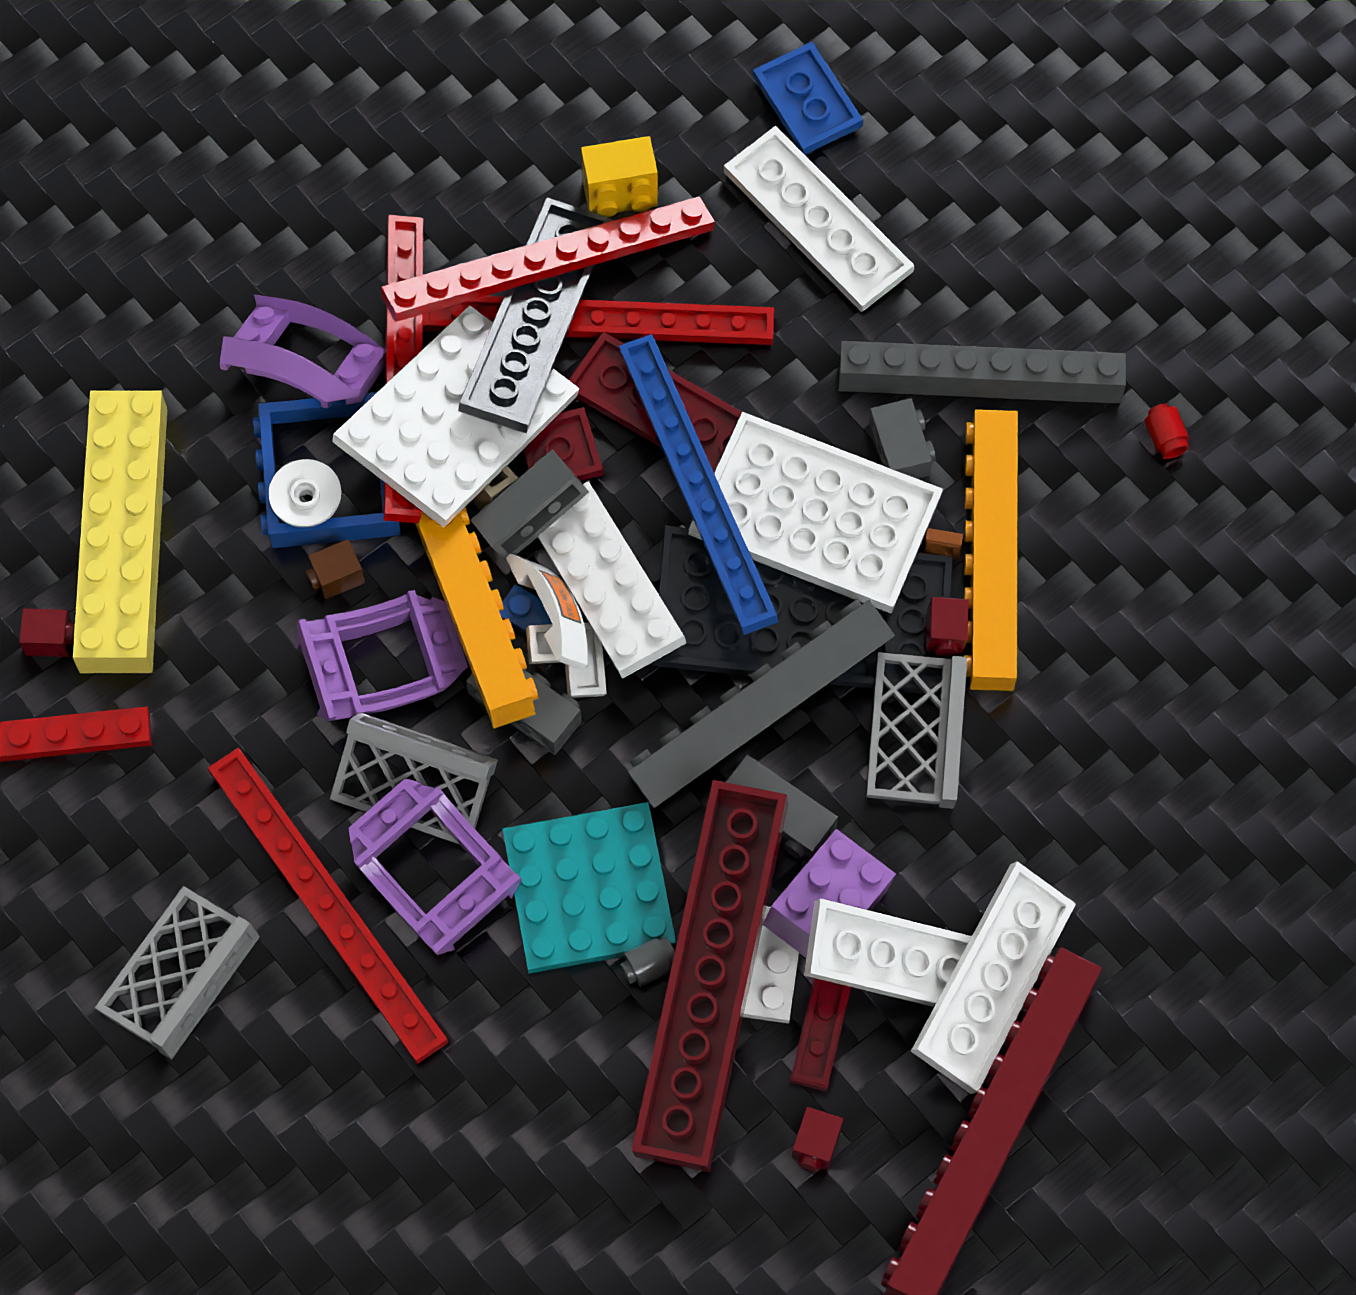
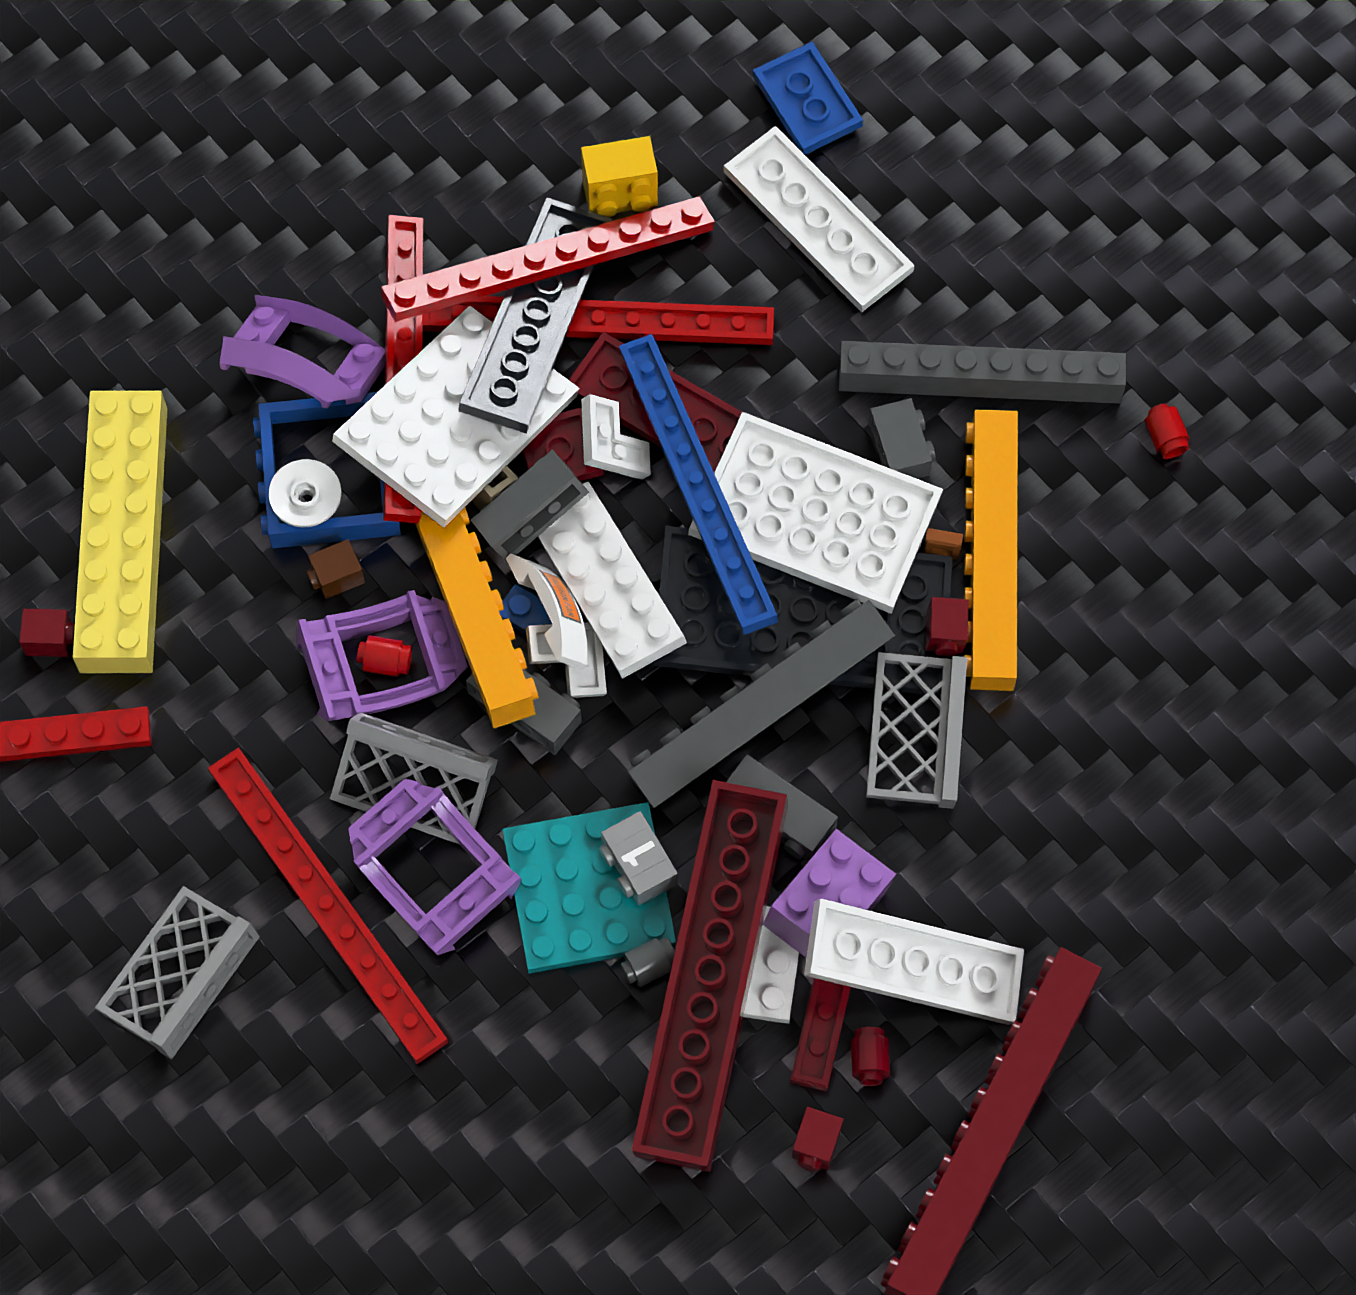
white plate [911,861,1076,1094] -> none
none -> red brick [357,635,412,677]
none -> white plate [581,394,651,480]
none -> light grey brick [599,811,678,906]
none -> dark red brick [851,1027,890,1086]

